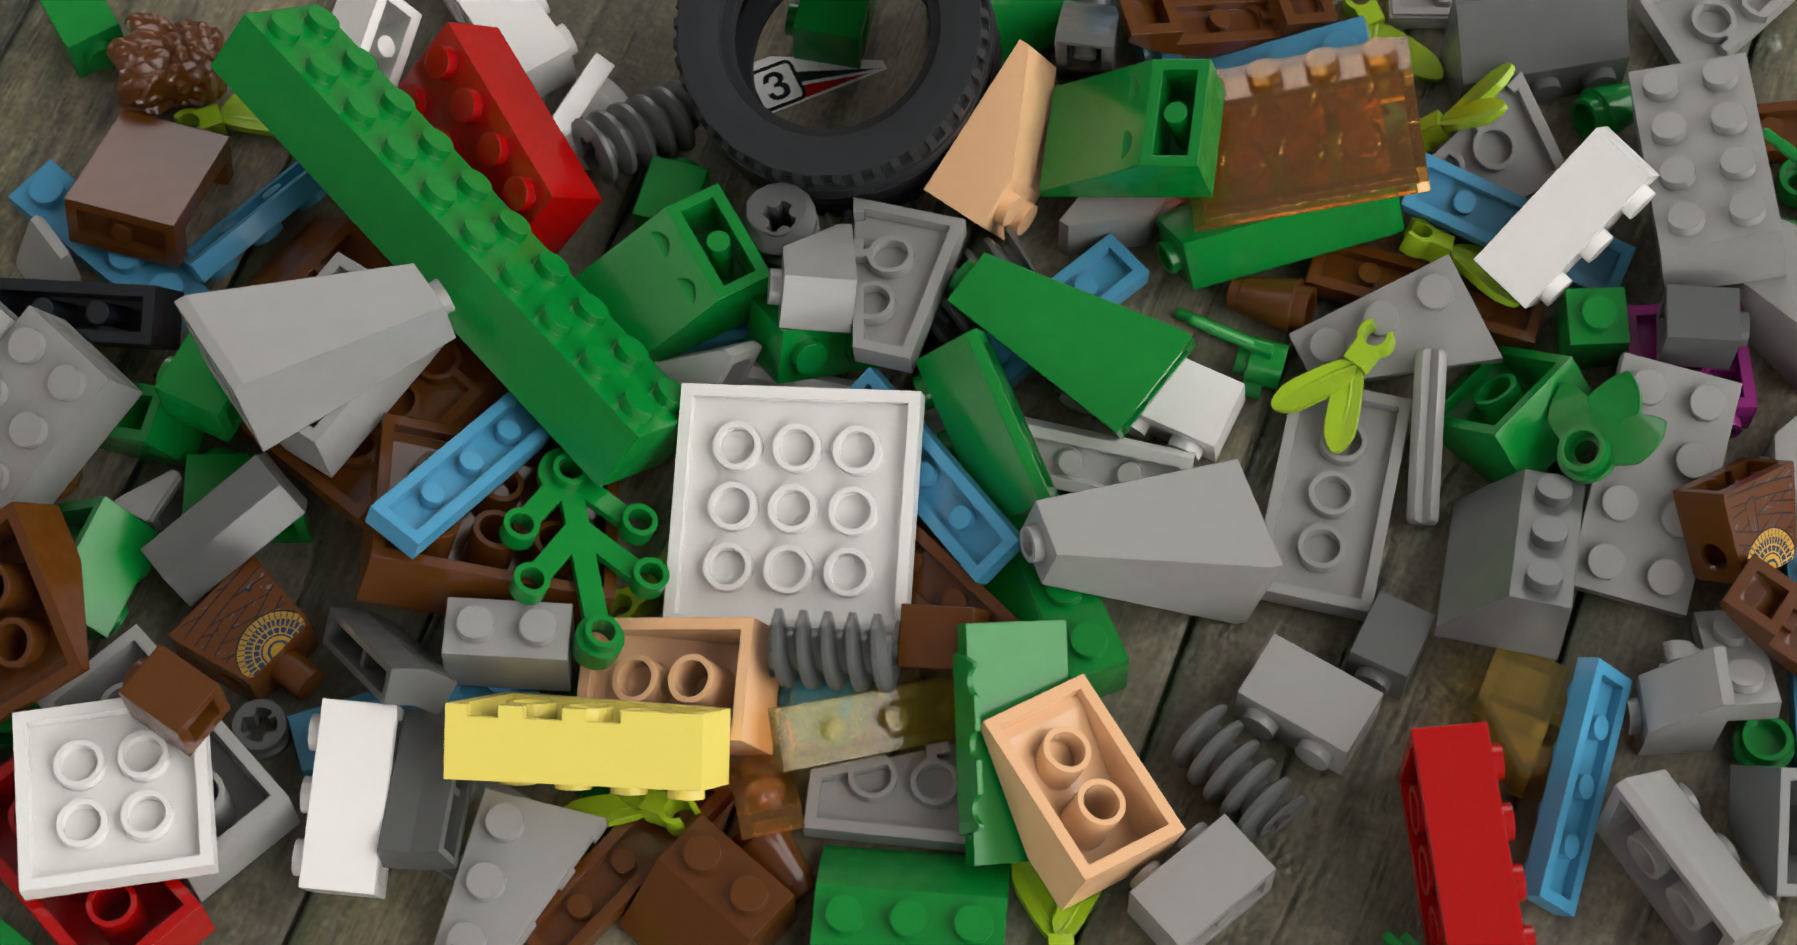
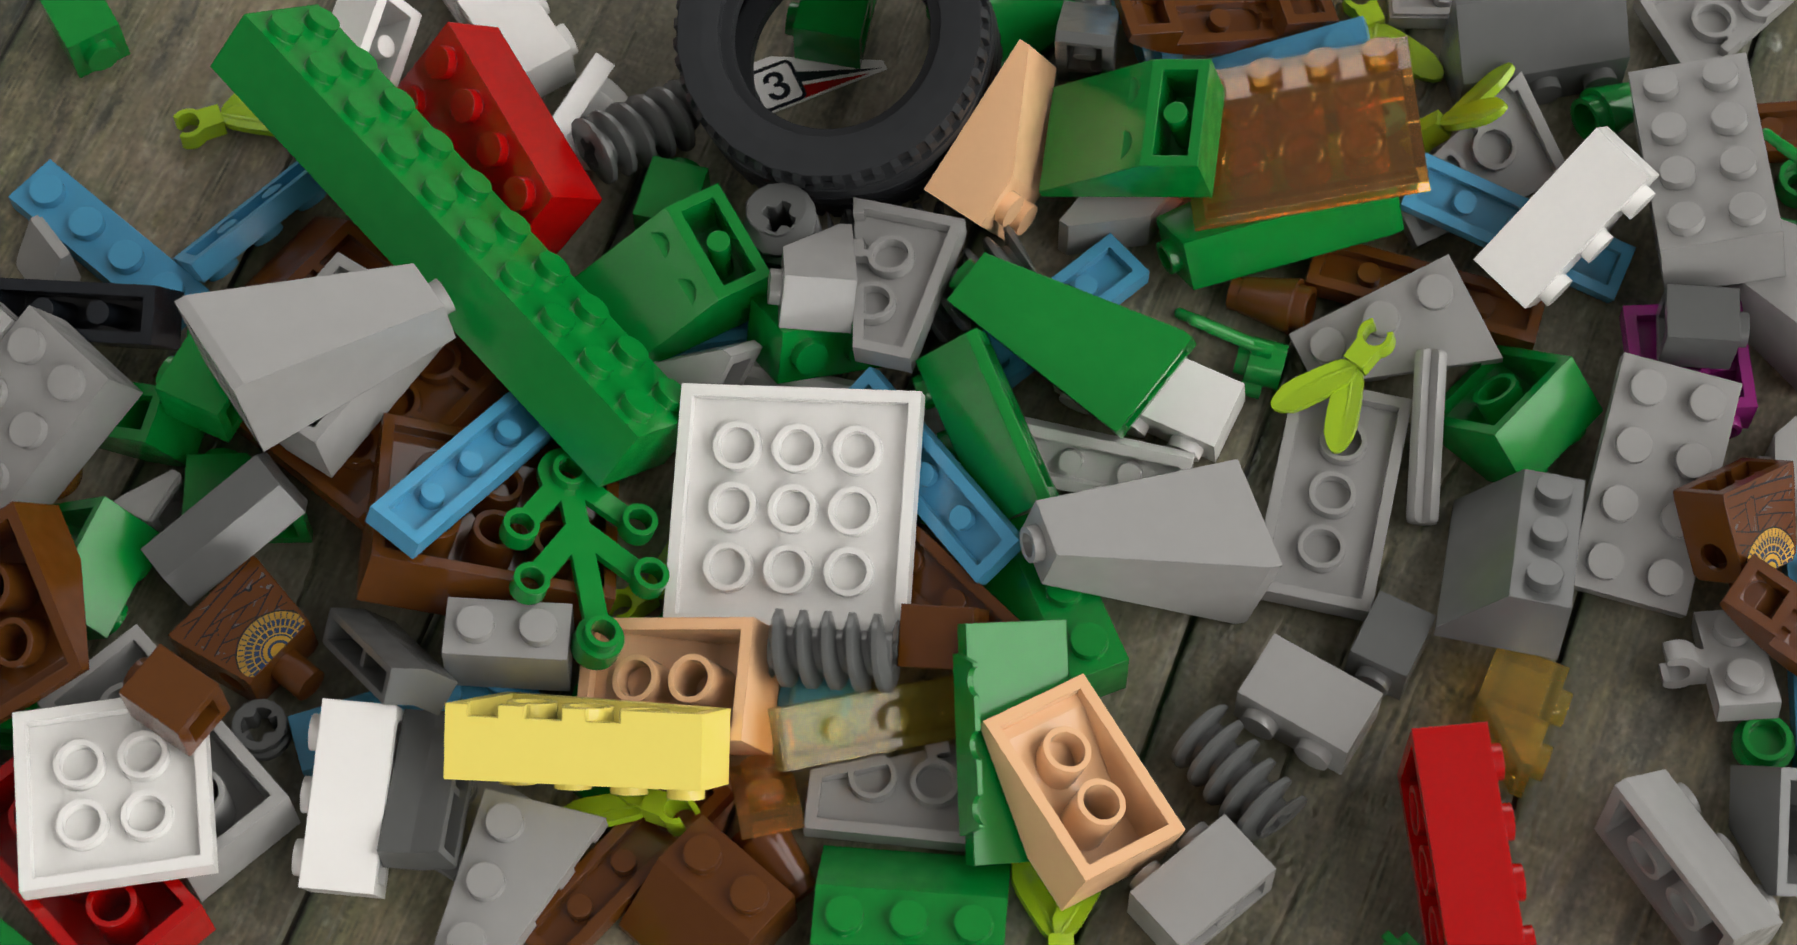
panel [64,110,233,268] -> none
reddish brown hair [107,12,228,117] -> none
lime piece [1399,217,1520,308] -> none
dark azure plate [1523,657,1633,917] -> none
green plate [1548,371,1667,484] -> none
green brick [1554,287,1631,368] -> none
light grey slope [1623,646,1736,756] -> none

